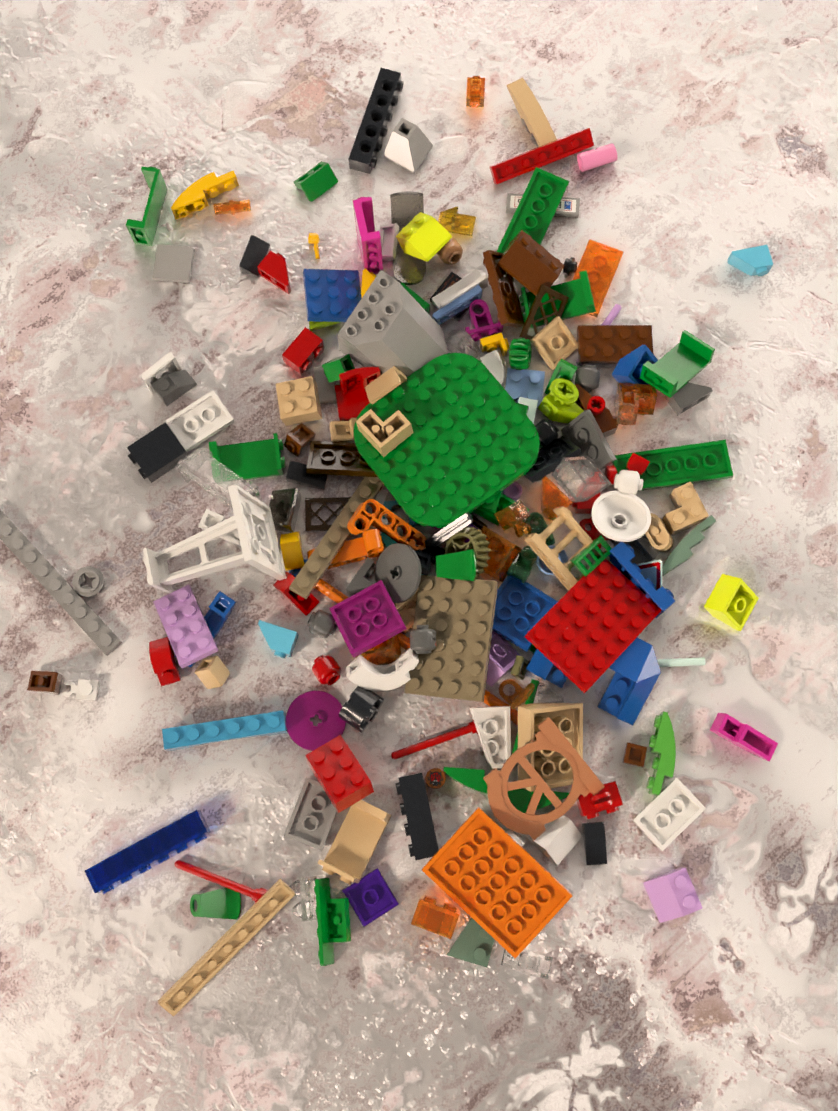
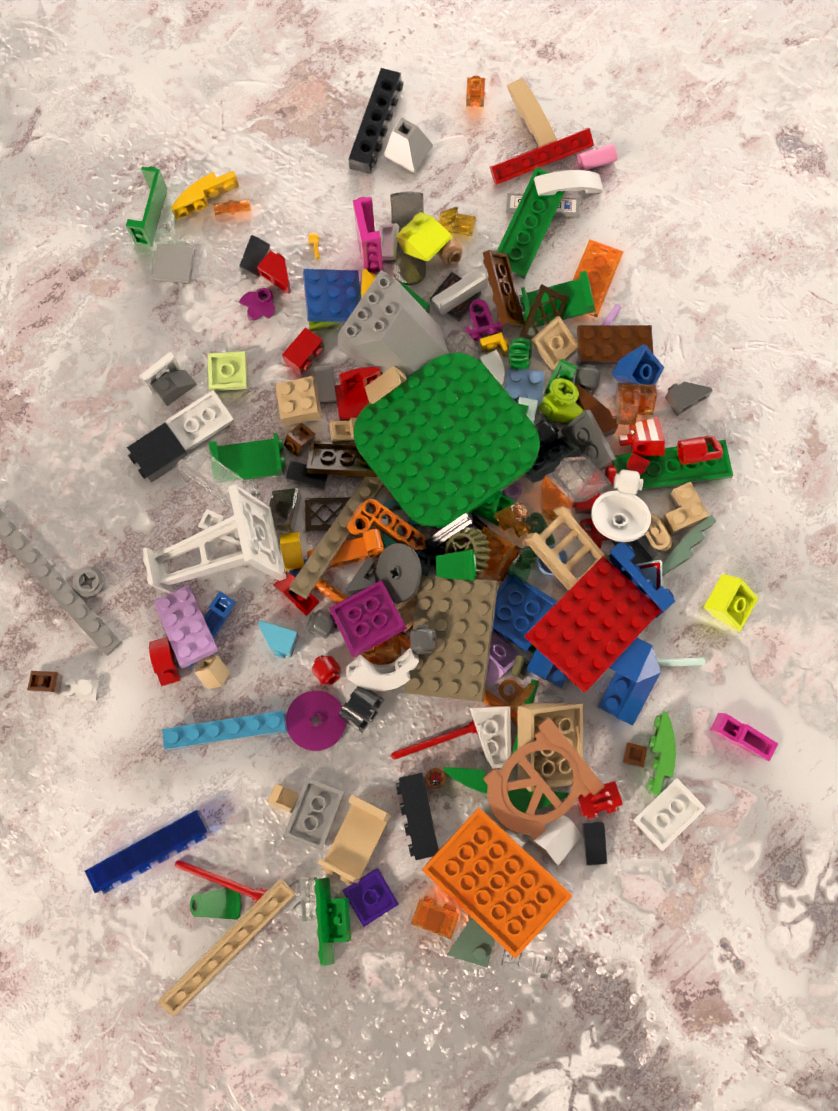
green panel [294,161,338,202] -> none
red brick [305,734,374,813] -> none
green brick [322,354,355,383] -> none
tan brick [356,409,413,457] -> none
medium blue tile [432,285,482,325] -> none
reddish brown slope [497,230,565,298] -> none
black plate [563,257,578,276] -> none
green slope [570,535,612,577] -> none
red bush [587,396,605,415] -> none
green panel [640,330,715,398] -> none
lavender slope [643,867,703,923] -> none
medium azure slope [727,245,773,276] -> none
none -> yellowish green plate [208,351,247,391]
none -> magenta plate [239,288,275,320]
none -> tan panel [267,783,299,813]
none -> white slope [534,170,603,196]
none -> red torso [619,417,665,455]
none -> red piece [677,435,723,465]

